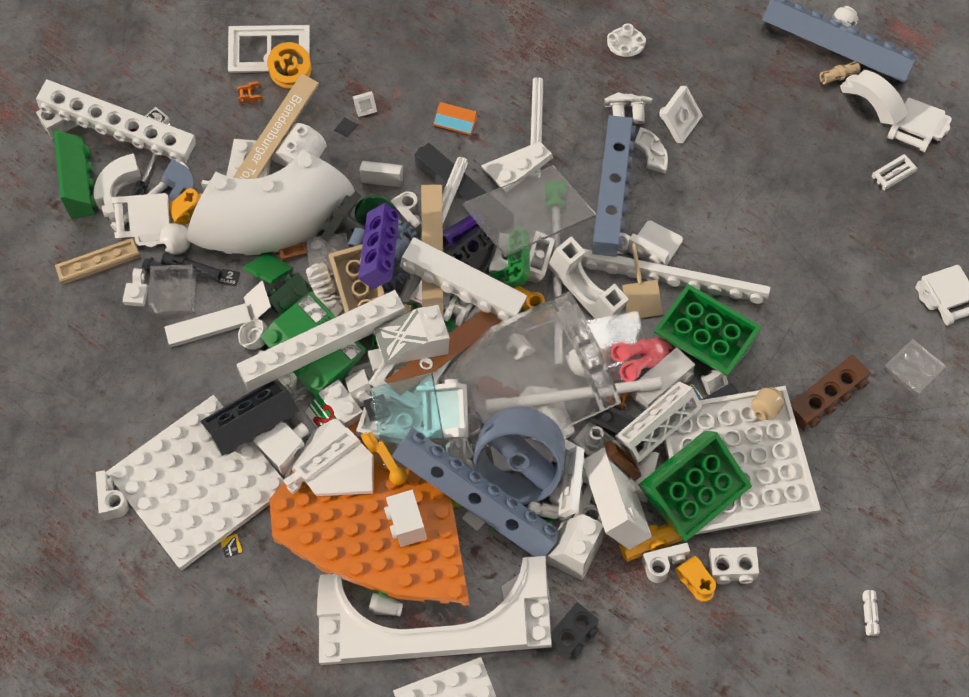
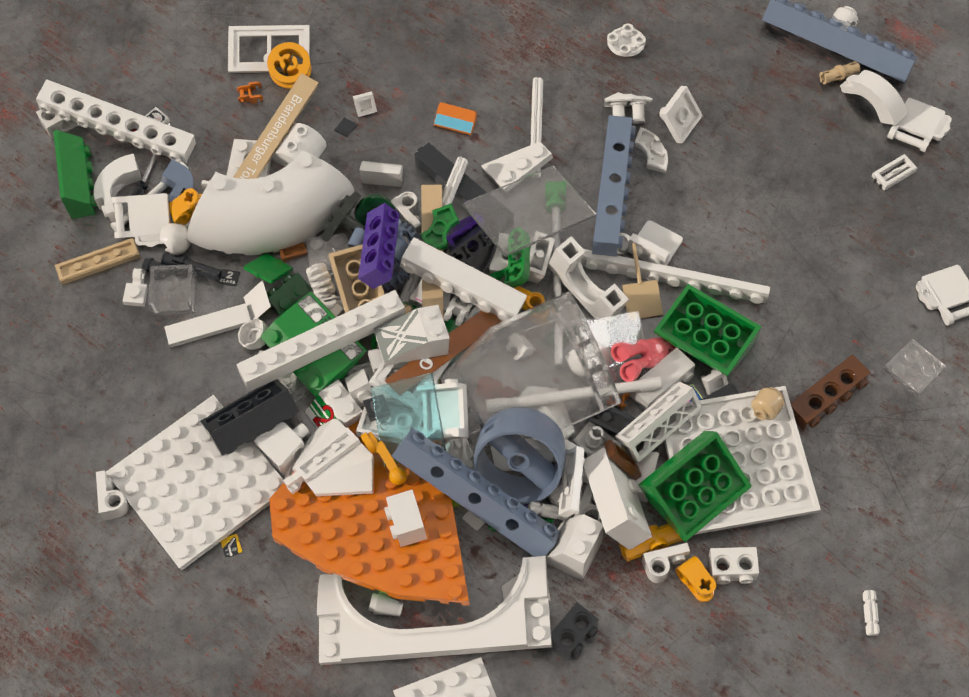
none -> green tile [420,203,459,251]

